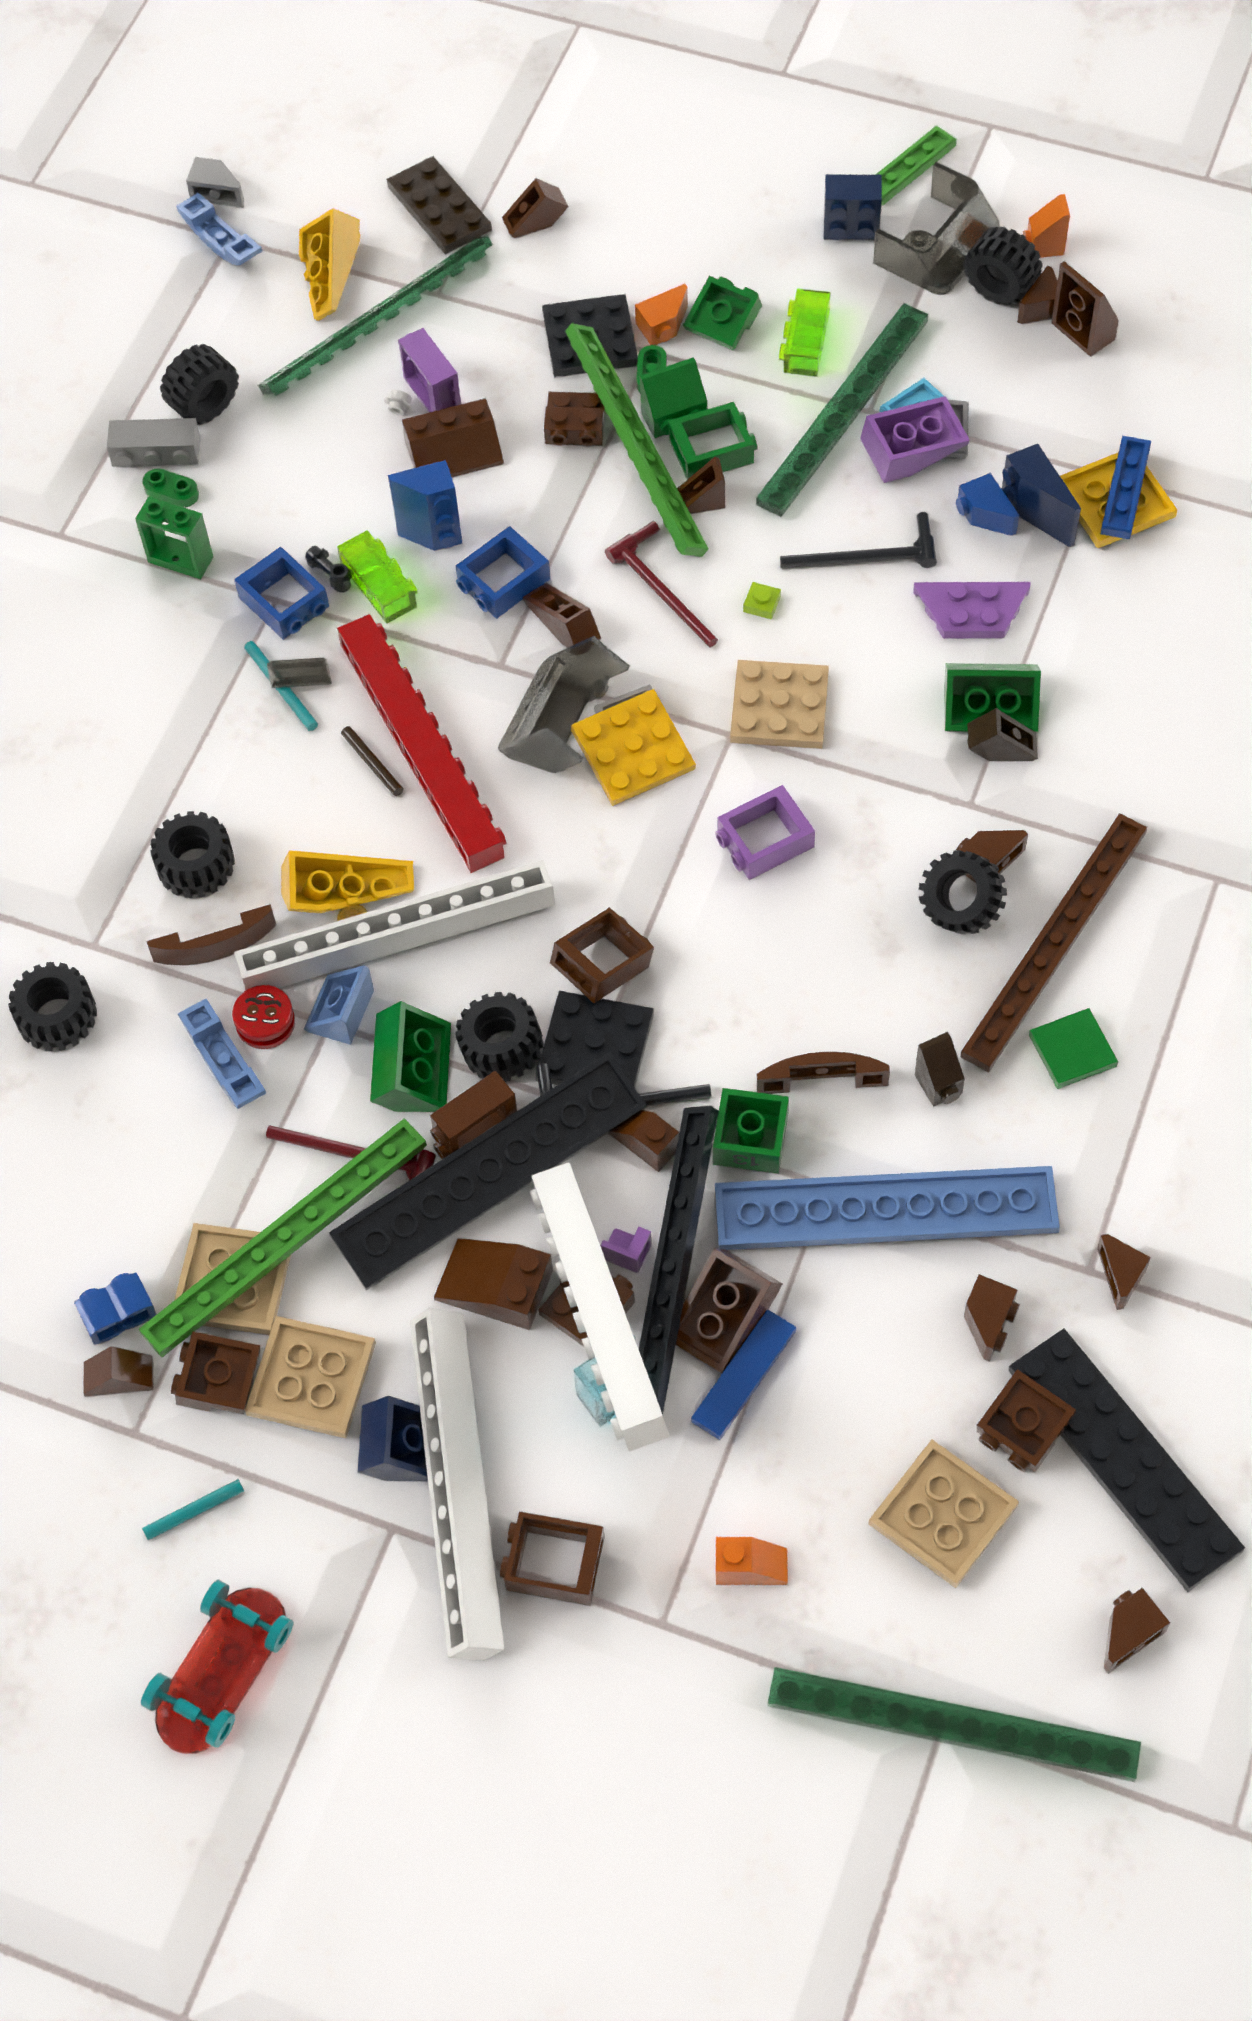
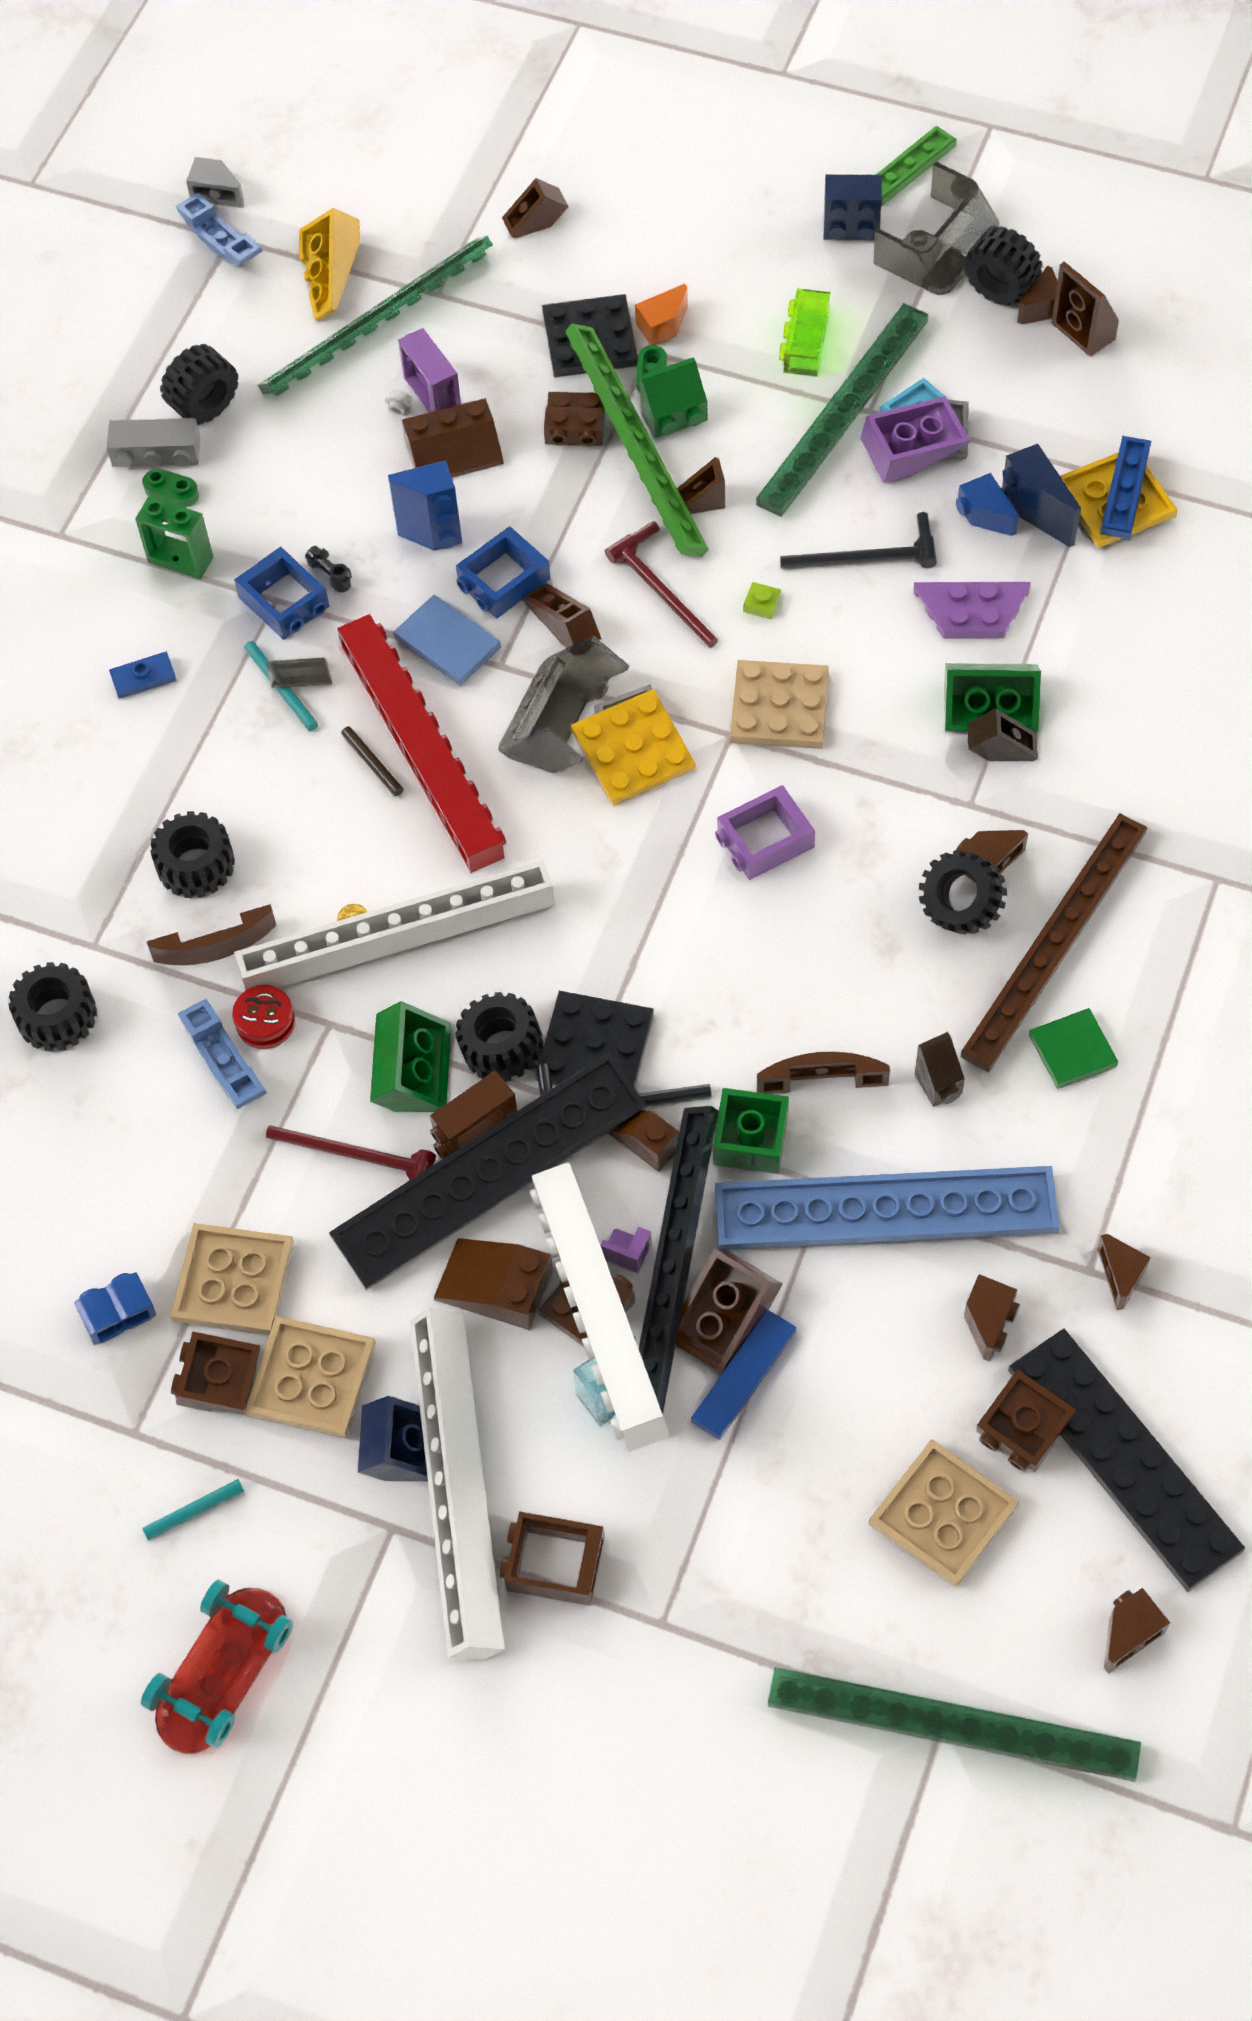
reddish brown slope [83,1346,154,1397] -> none
bright green plate [139,1118,427,1358] -> none
yellow wedge [281,850,414,913] -> none
medium blue slope [304,965,374,1045] -> none
clear neon green brick [337,530,418,624] -> none
dark brown plate [386,156,492,255] -> none
reddish brown window [550,907,654,1003] -> none
green window [668,402,757,480] -> none
green plate [683,275,763,351] -> none
orange slope [716,1537,788,1585] -> none
orange slope [1023,194,1070,258] -> none
none -> blue plate [109,651,177,699]
none -> medium blue tile [393,594,501,686]

